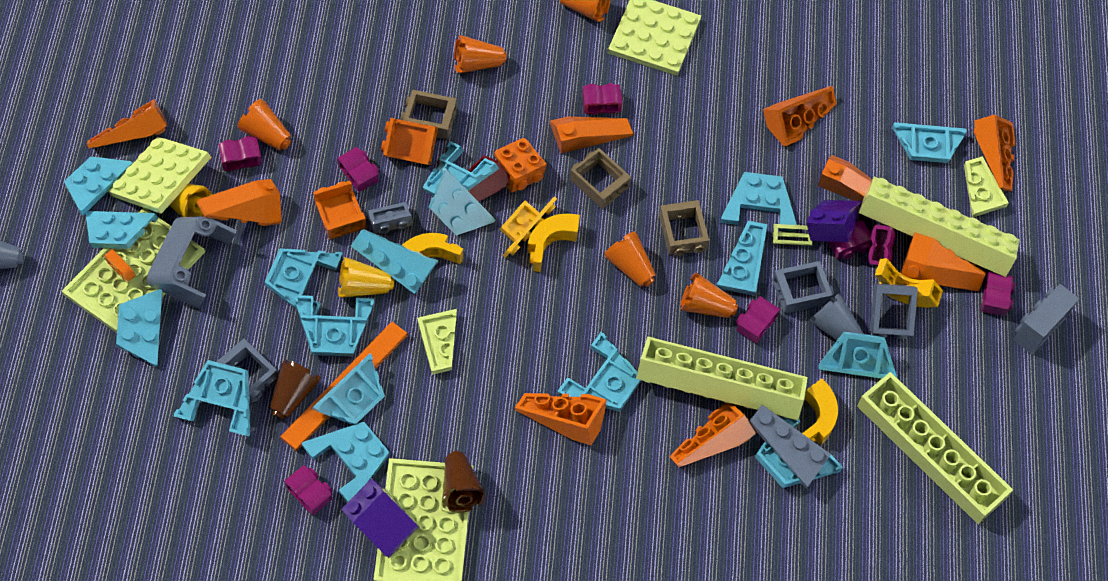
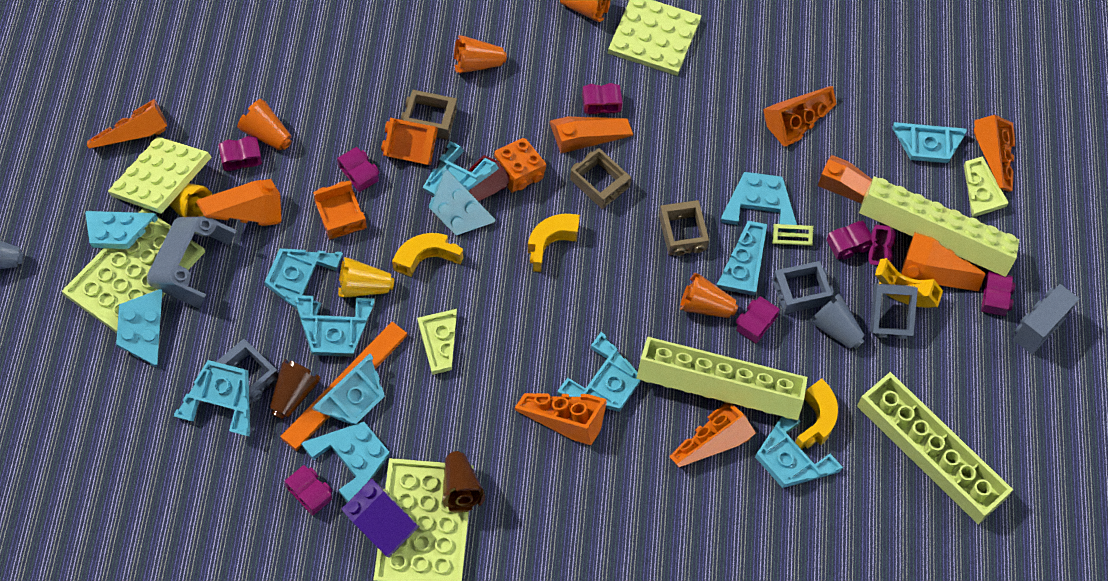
medium azure wing [64,156,133,216] -> none
orange beam [103,249,136,282] -> none
medium azure wing [351,229,438,294] -> none
sand blue bracket [368,202,412,234] -> none
yellow bracket [499,197,557,258] -> none
orange cone [604,231,656,287] -> none
sand blue wing [749,405,831,489] -> none
dark purple slope [806,200,862,242] -> none
medium azure wing [818,332,897,378] -> none

